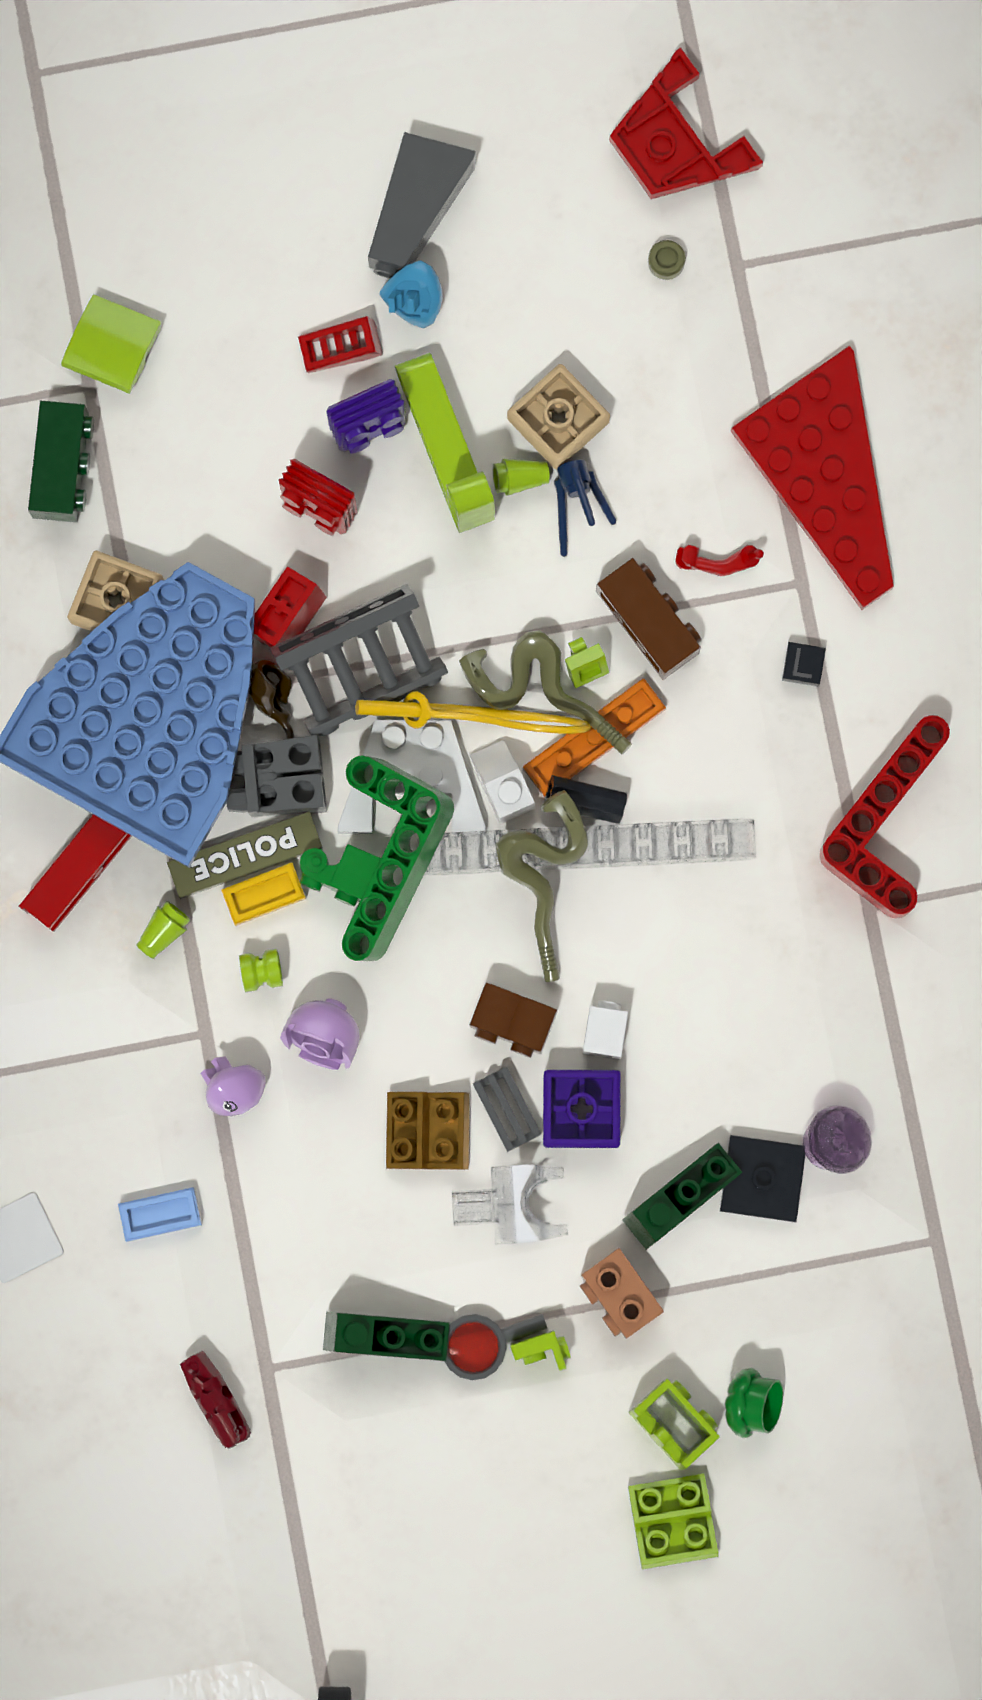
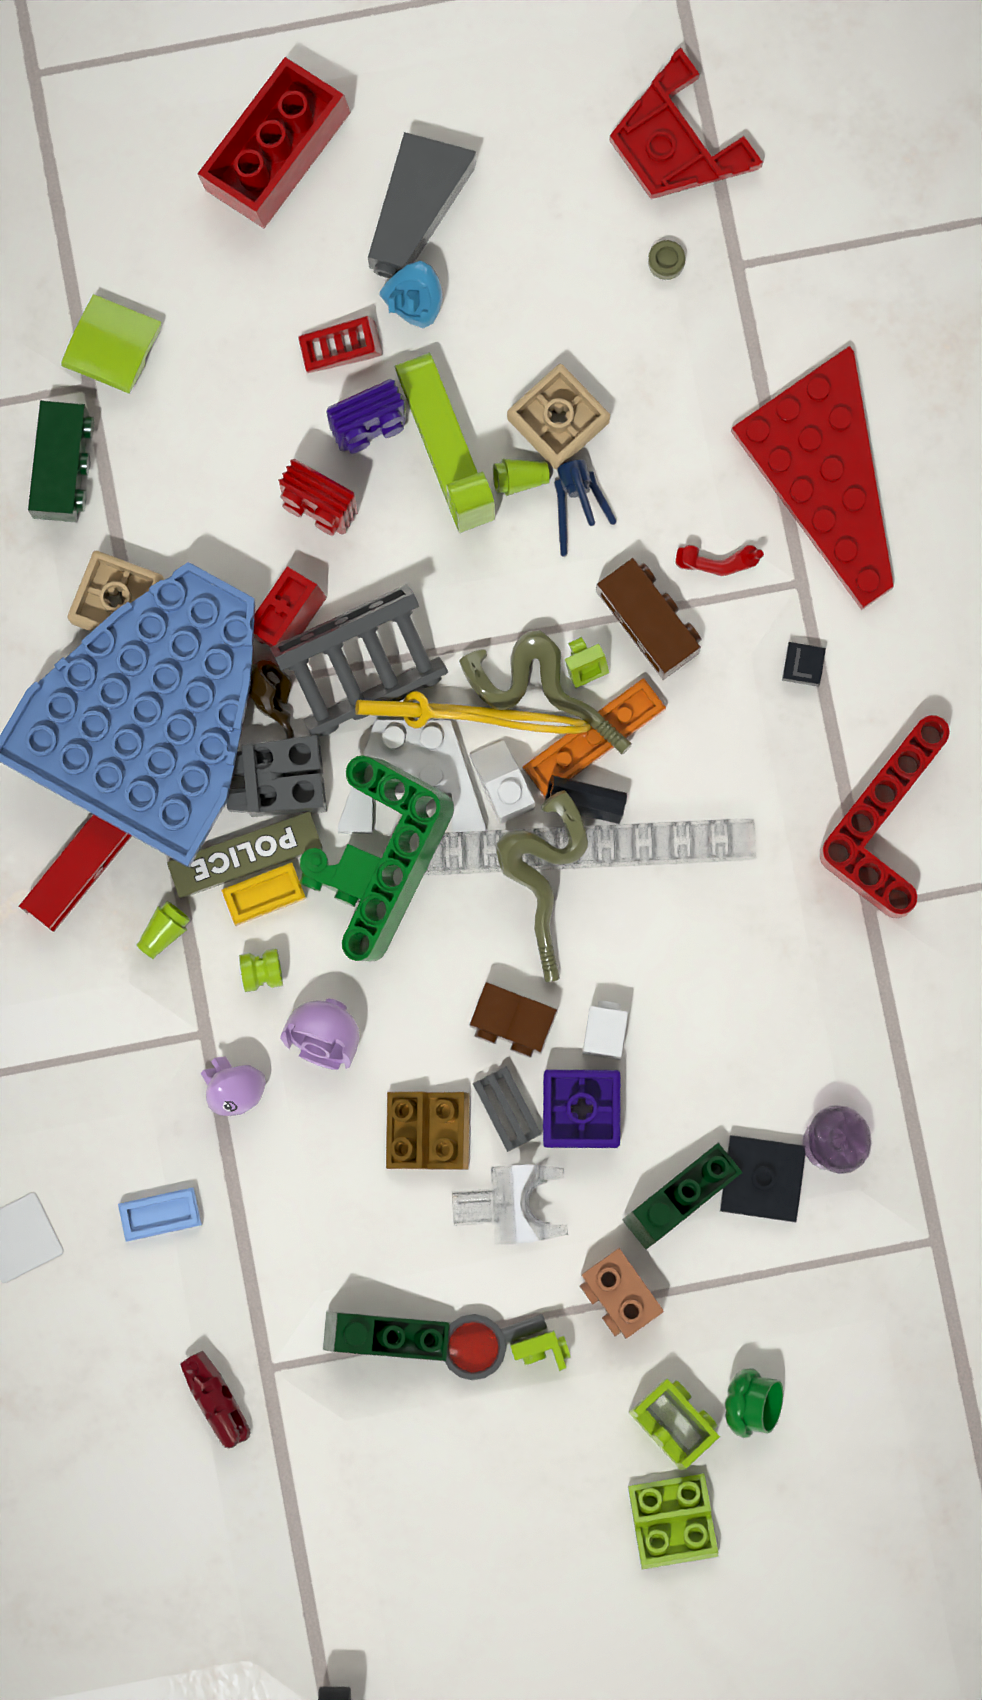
none -> red brick [197,57,351,229]

